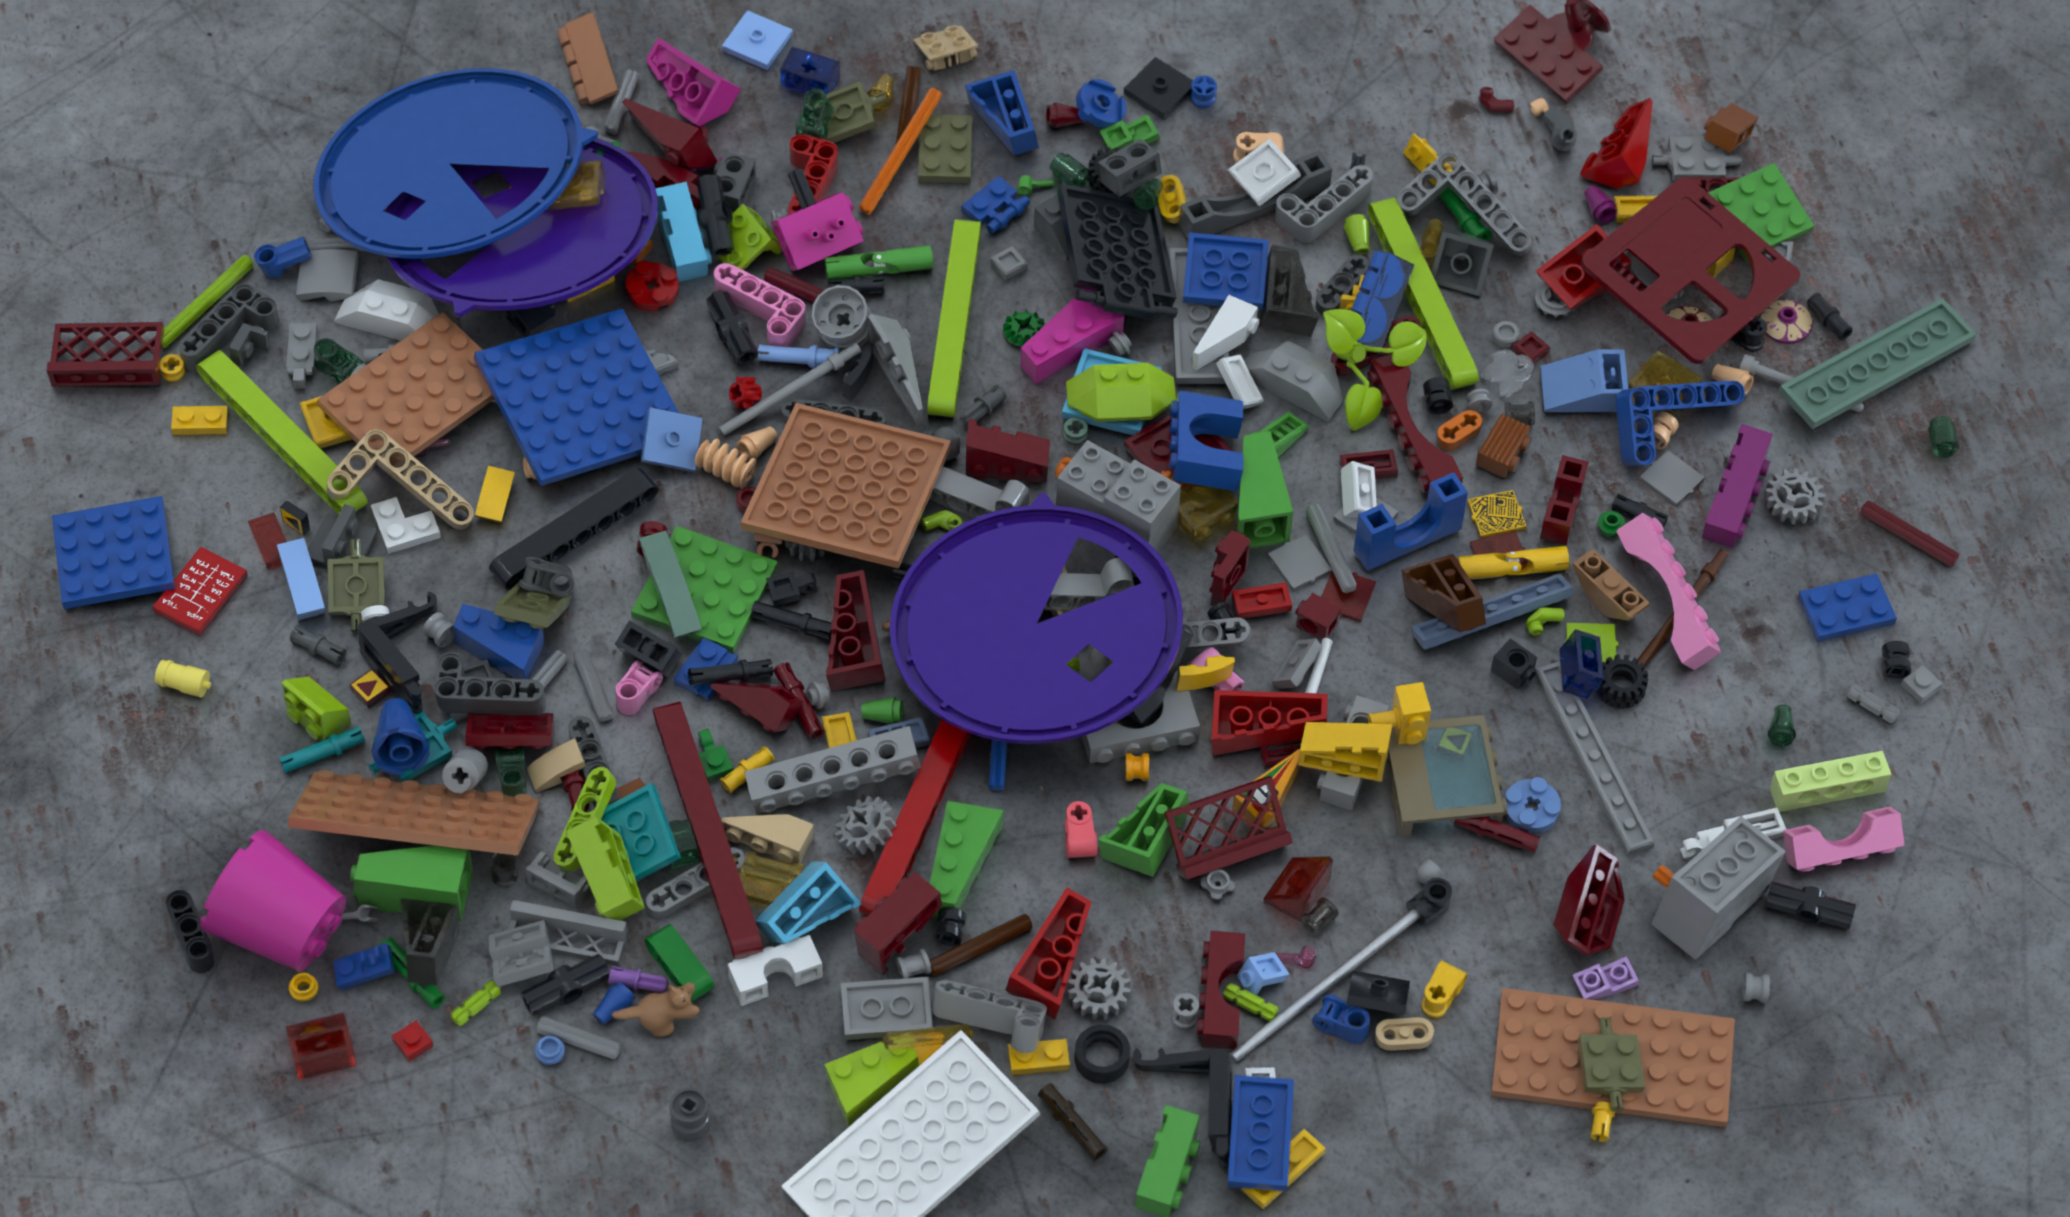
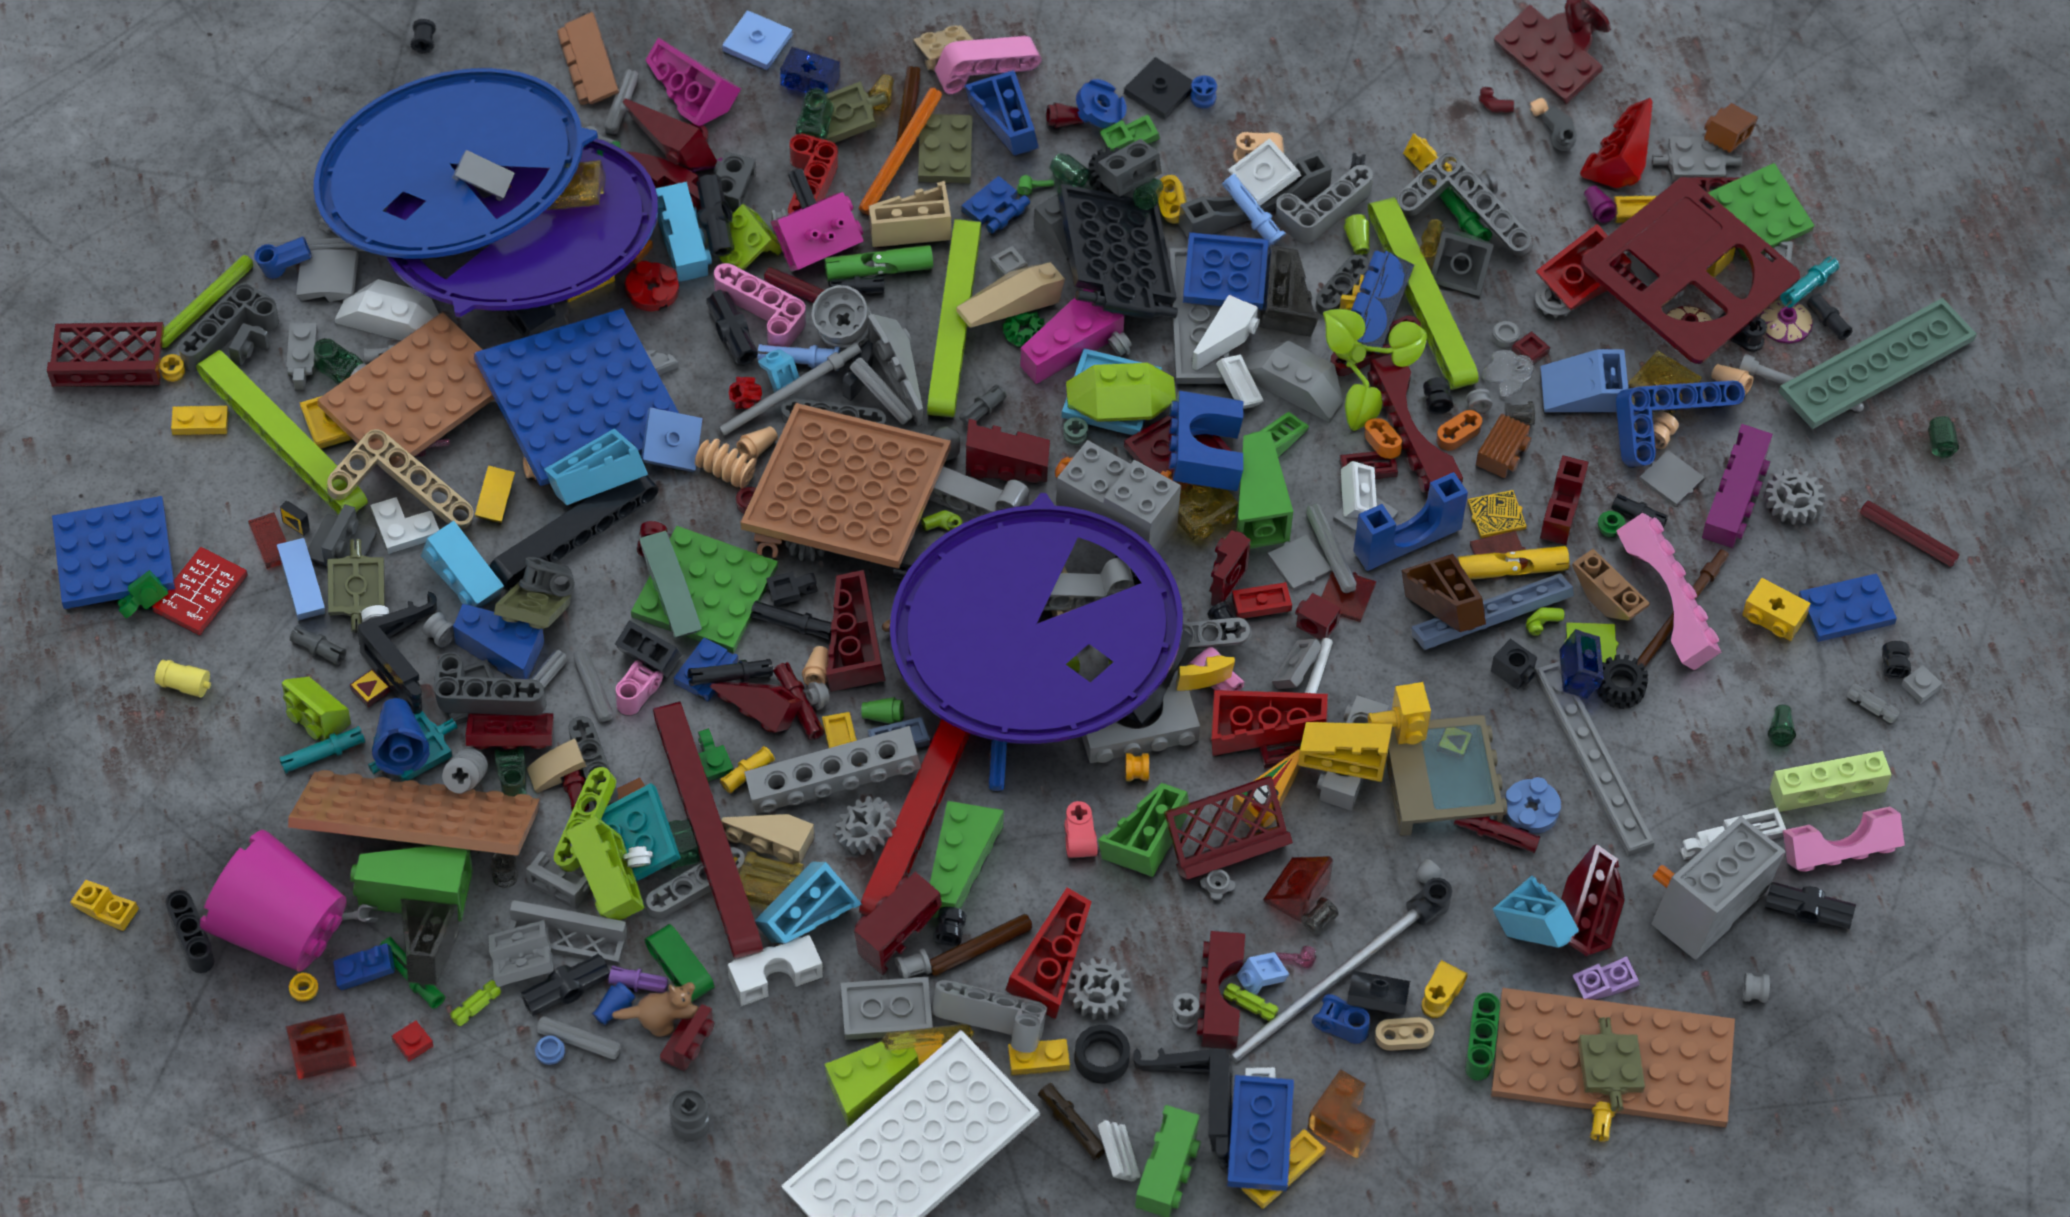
none -> yellow slope [70,880,139,931]
none -> green plate [118,570,168,618]
none -> black bush [411,19,436,53]
none -> medium azure wedge [421,521,504,608]
none -> light grey hinge [452,150,515,201]
none -> medium azure wedge [544,429,648,505]
none -> white plate [623,846,653,867]
none -> dark red bracket [660,1004,715,1071]
none -> medium azure bracket [758,349,799,393]
none -> light nougat cone [802,646,829,686]
none -> light grey axle [850,358,913,424]
none -> tan wedge [869,181,952,247]
none -> bright pink beam [935,36,1042,94]
none -> tan wedge [956,262,1065,328]
none -> white tile [1098,1120,1140,1182]
none -> light blue pin [1222,174,1286,248]
none -> clear orange brick [1307,1069,1376,1159]
none -> orange beam [1365,418,1402,459]
none -> green beam [1465,993,1500,1081]
none -> medium azure wedge [1492,875,1579,948]
none -> yellow brick [1742,578,1811,641]
none -> teal pin [1780,256,1839,308]

